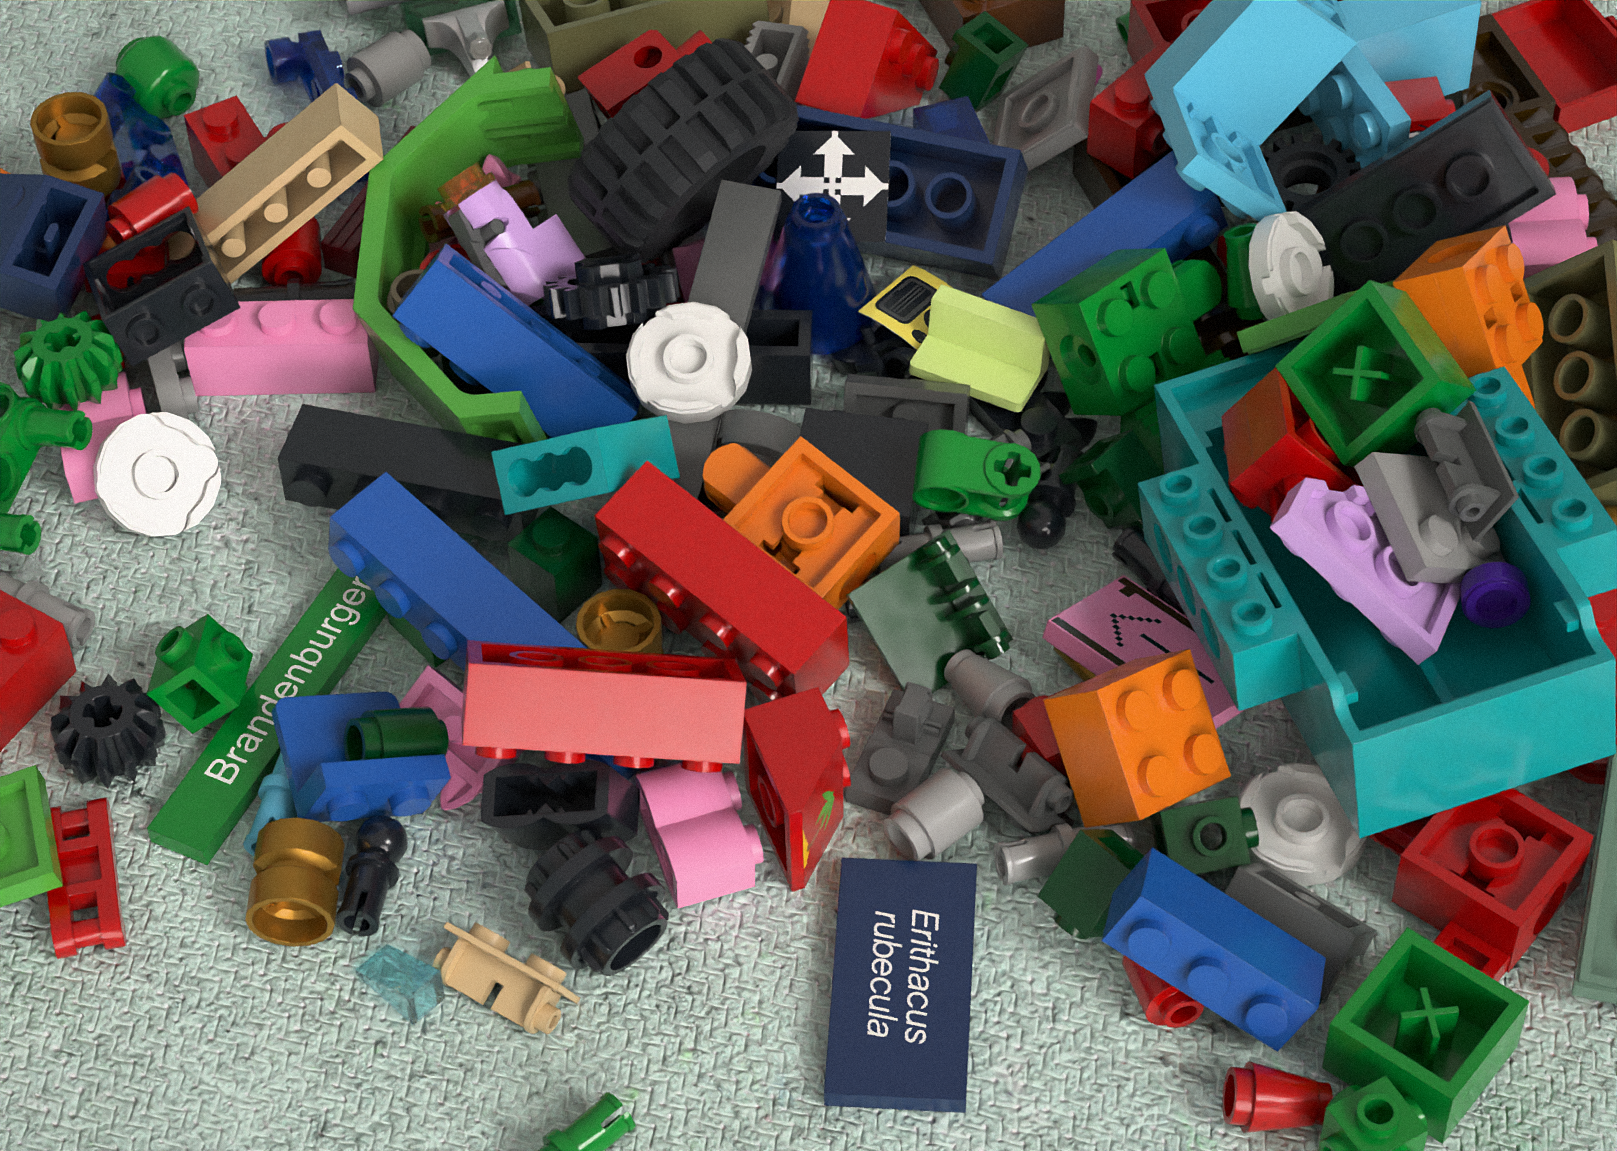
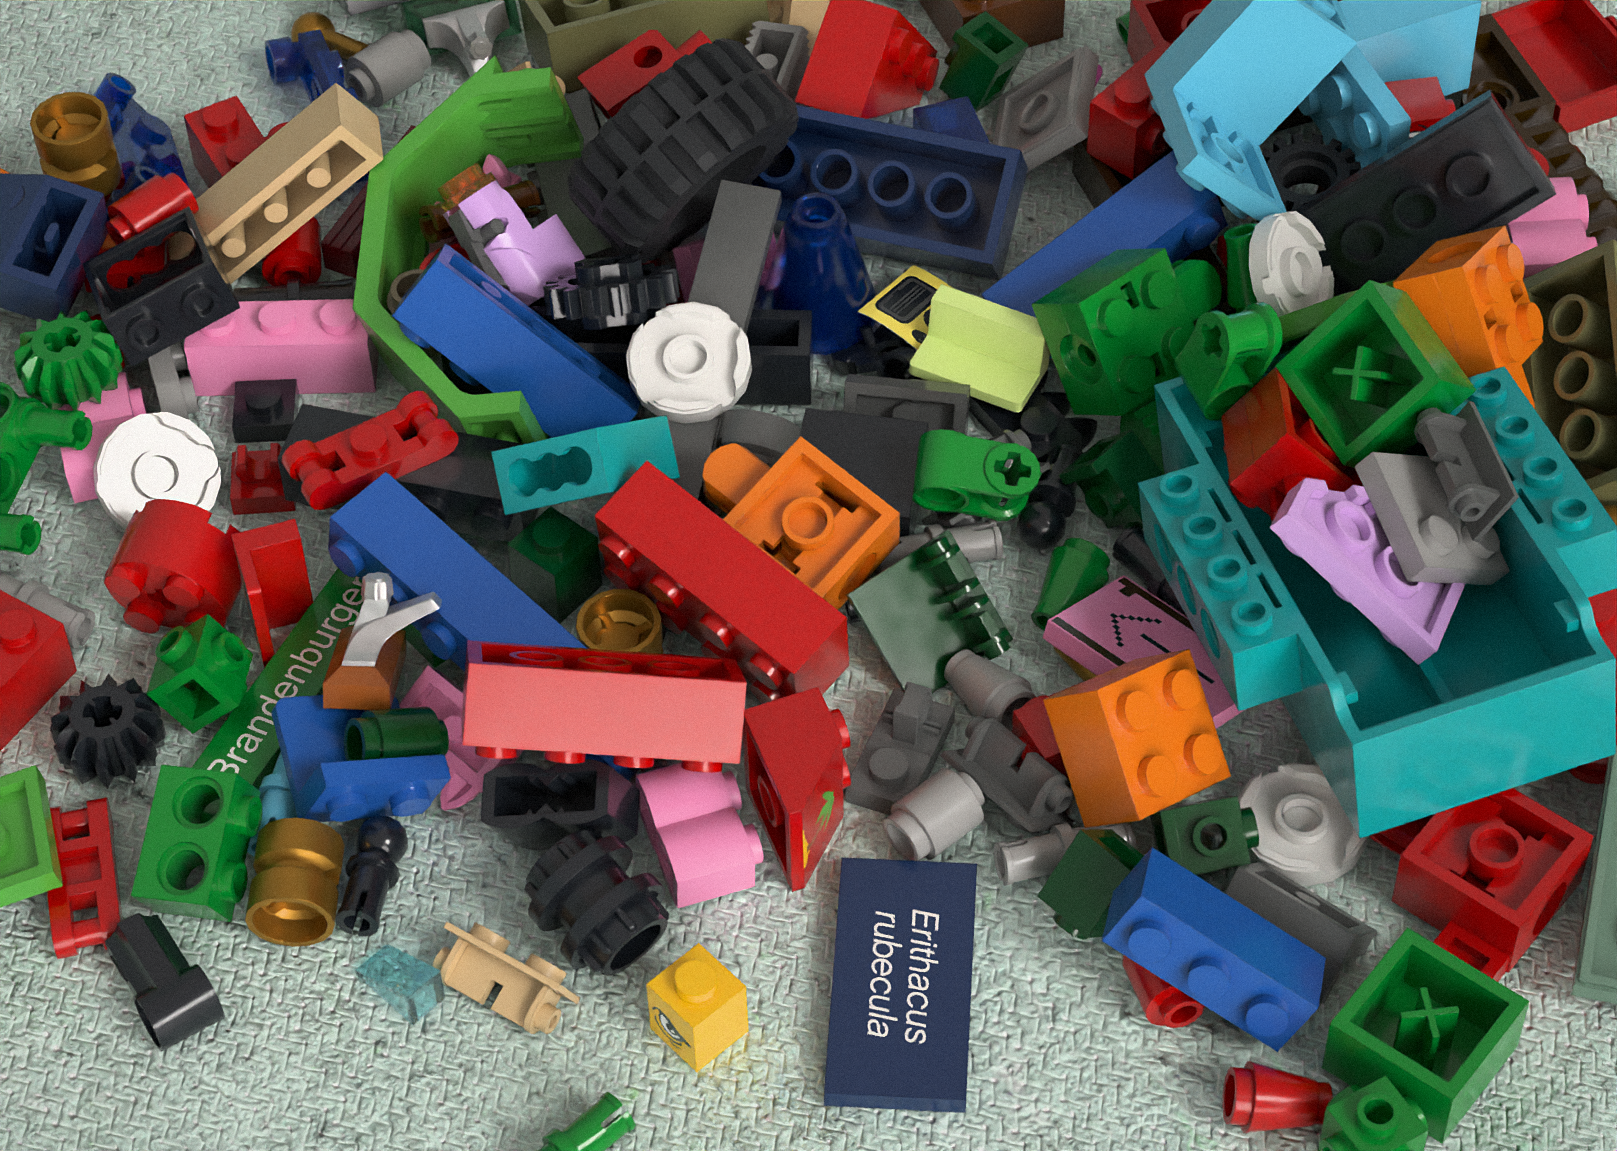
green head [115,35,199,120] -> none
black sticker [774,131,891,242] -> none
dark purple tile [1460,562,1531,628] -> none
none -> red brick [104,499,242,634]
none -> black piece [105,913,225,1051]
none -> green brick [131,764,262,922]
none -> red tile [230,443,296,515]
none -> red panel [231,519,314,668]
none -> black plate [232,379,300,443]
none -> red plate [282,391,459,510]
none -> pearl gold bar [291,12,369,60]
none -> piece [323,572,442,710]
none -> yellow brick [646,943,749,1072]
none -> green cone [1031,538,1110,631]
none -> green piece [1174,302,1283,421]

